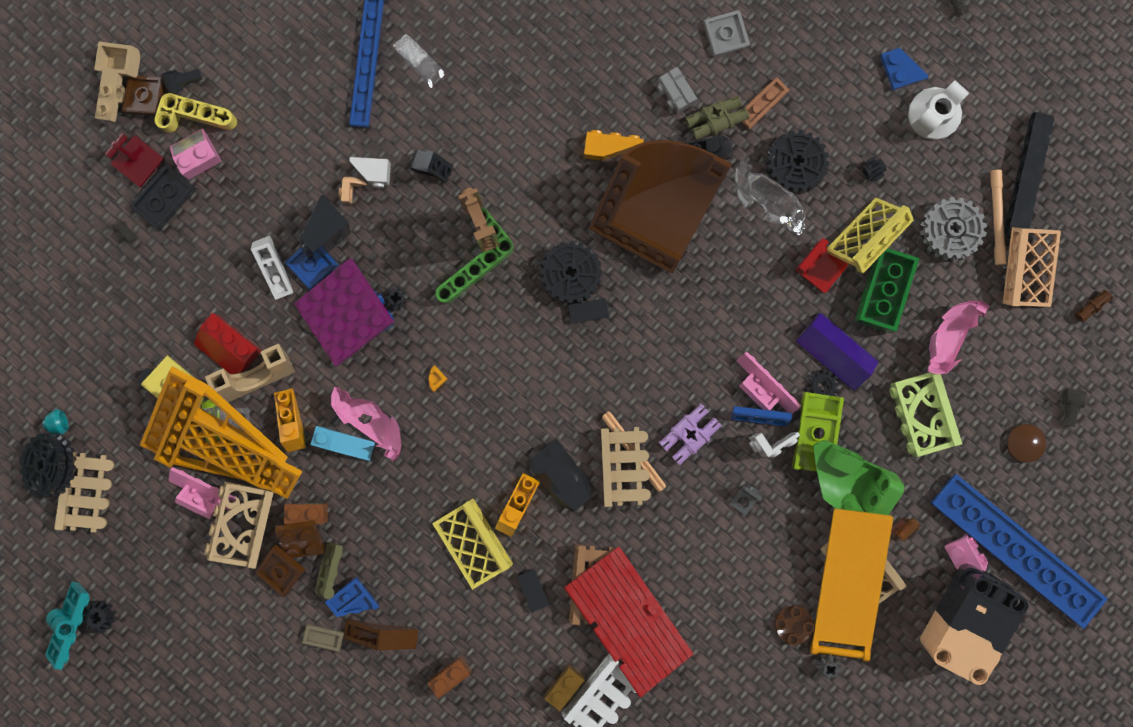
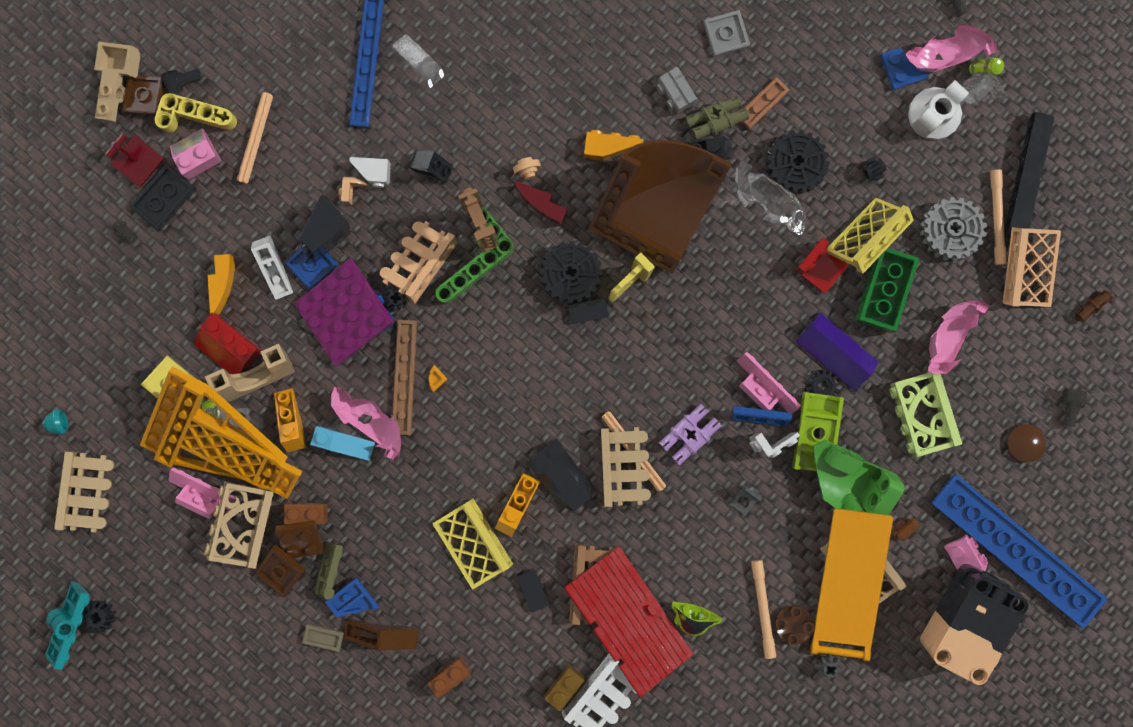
black piece [20,433,76,497] -> none
none -> light orange slope [208,254,235,315]
none -> light nougat axle [237,92,273,184]
none -> light nougat fence [380,221,458,304]
none -> medium nougat tile [392,320,417,435]
none -> light nougat plate [513,157,541,180]
none -> dark red slope [515,181,567,226]
none -> light yellow fence [608,253,655,303]
none -> lime hat [672,602,722,636]
none -> light nougat piece [751,560,776,659]
none -> bright pink animal [906,25,998,72]
none -> clear piece [961,57,1007,104]

